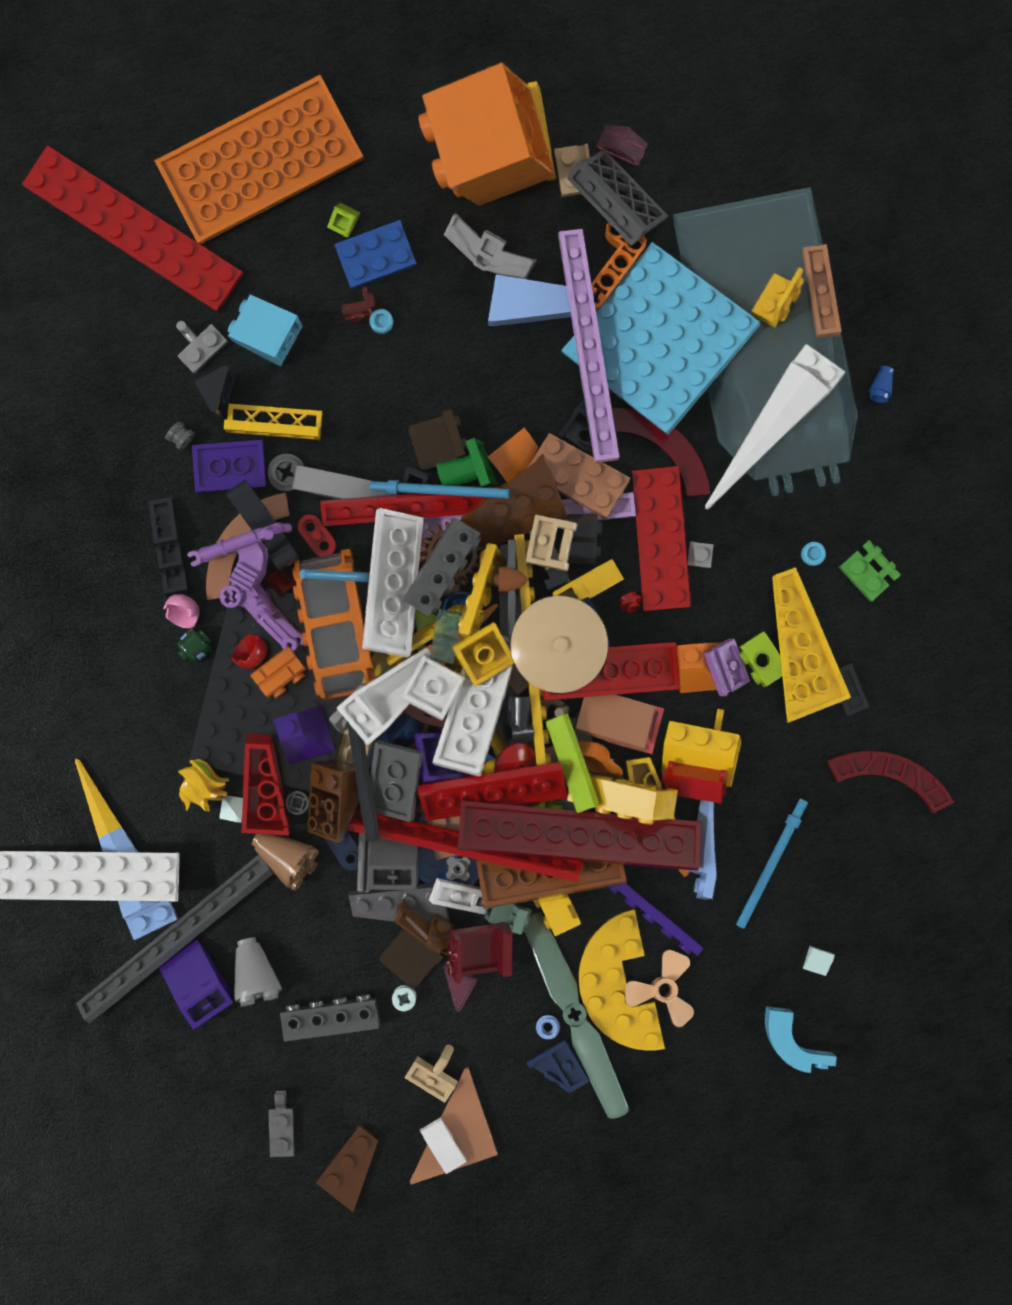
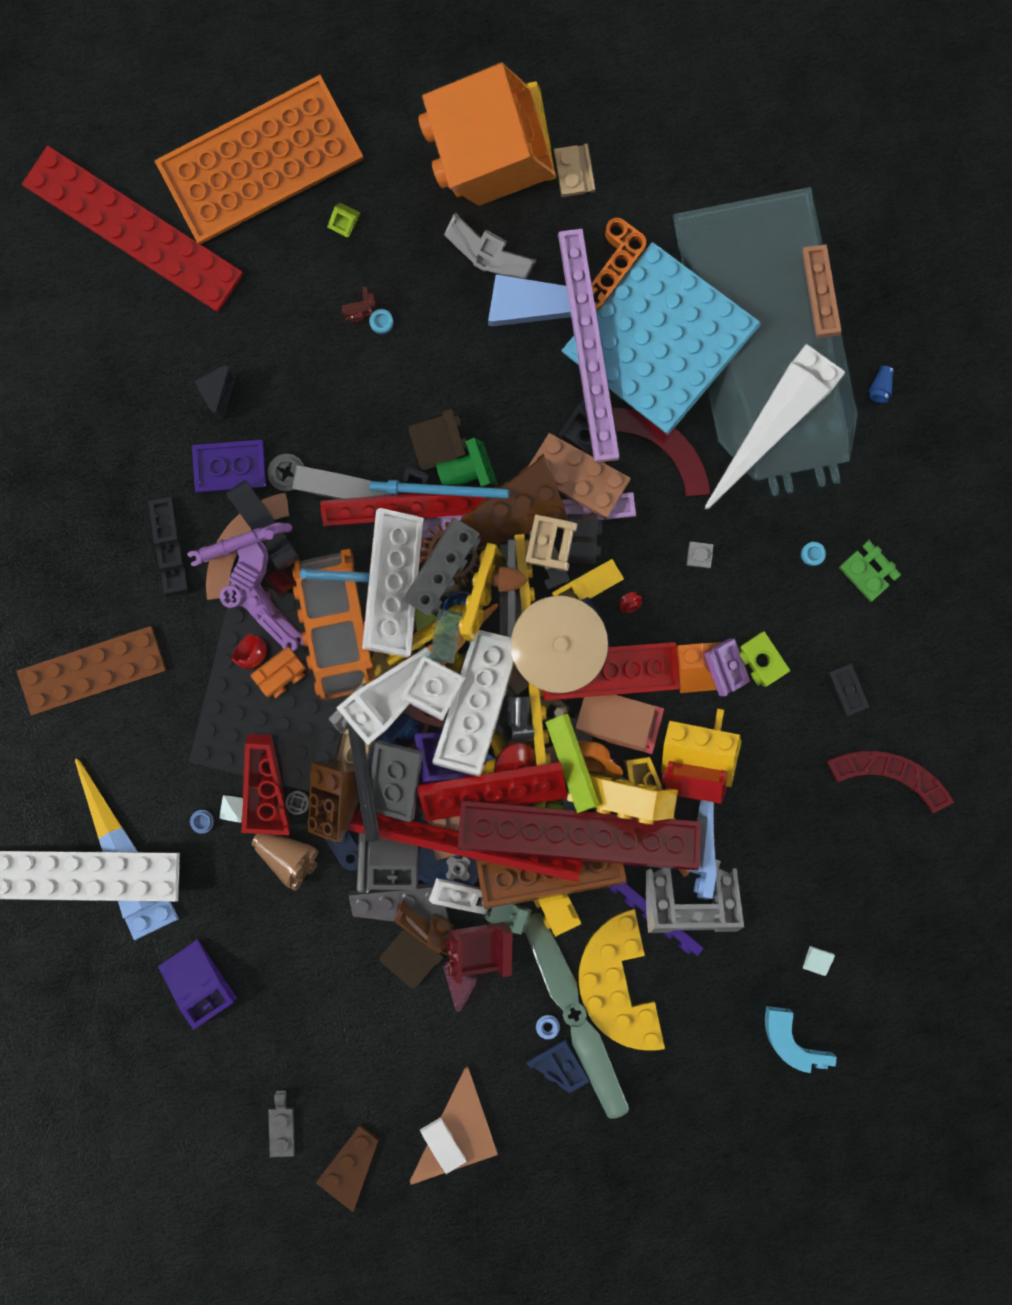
dark grey plate [76,855,274,1024] -> none
bright pink hair [163,594,200,629] -> none
dark grey wheel [165,421,195,451] -> none
light grey plate [176,321,229,374] -> none
dark green head [177,628,213,663] -> none
yellow hair [178,759,229,812] -> none
yellow fence [224,404,323,440] -> none
medium azure slope [228,295,302,367] -> none
light grey cone [234,937,282,1007] -> none
dark purple slope [273,705,336,765] -> none
dark grey brick [280,994,380,1042] -> none
red plate [298,515,336,558] -> none
blue plate [334,220,417,290] -> none
light aqua wheel [392,985,417,1011] -> none
tan plate [405,1045,458,1103] -> none
yellow slope [452,622,514,687] -> none
orange slope [488,428,539,482] -> none
dark grey fence [567,149,668,246] -> none
clear pink slope [596,125,648,166] -> none
light nougat piece [625,950,694,1027] -> none
red plate [632,466,691,611] -> none
dark azure bar [736,799,808,929] -> none
yellow bracket [751,267,805,328] -> none
yellow wing [772,568,851,723] -> none
none -> dark orange plate [17,626,167,715]
none -> medium blue plate [190,810,214,833]
none -> light grey wedge [646,859,744,933]

